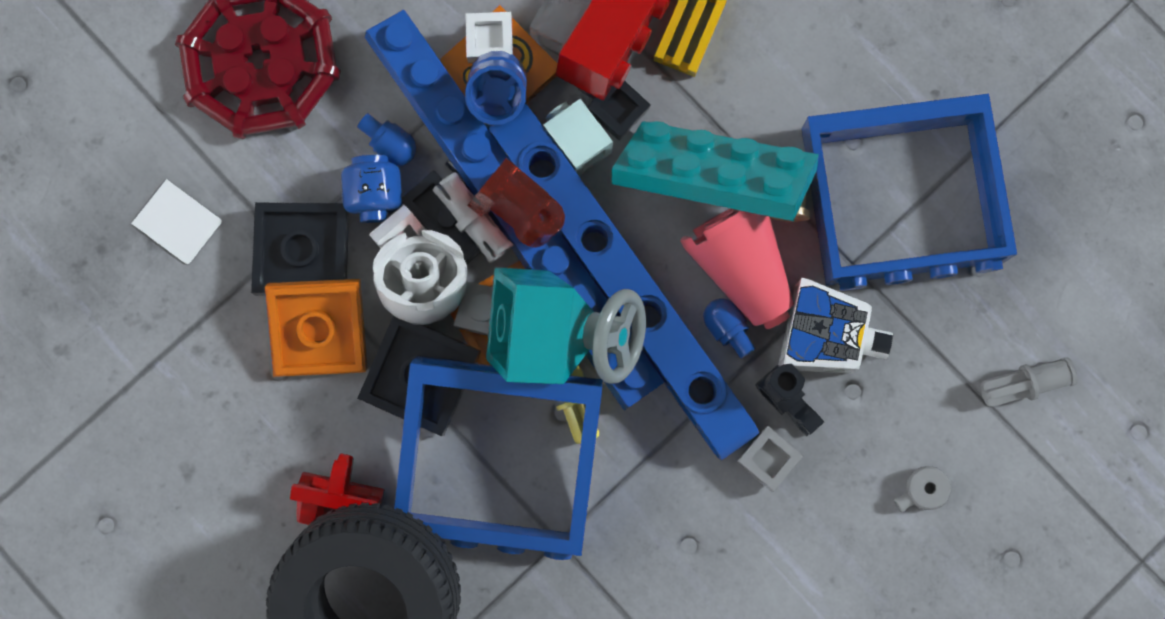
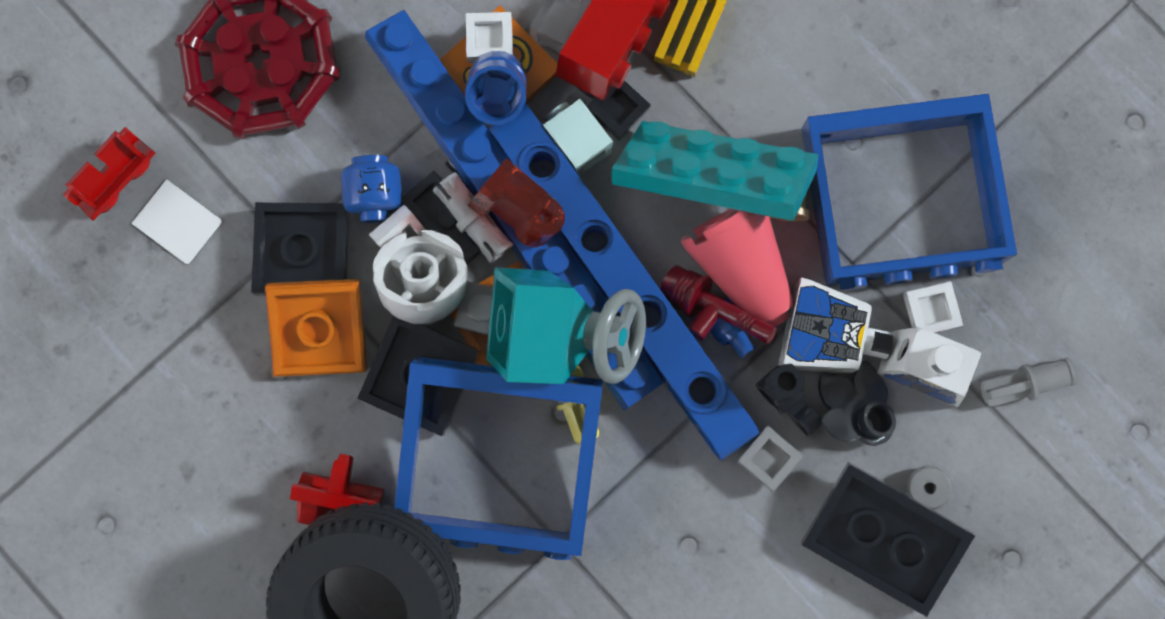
blue cylinder [357,113,417,166] -> none
none -> red hinge [62,127,156,221]
none -> dark red piece [660,265,777,344]
none -> black plate [801,462,975,617]
none -> black plate [818,360,896,446]
none -> white torso [877,327,981,407]
none -> white plate [903,281,963,333]

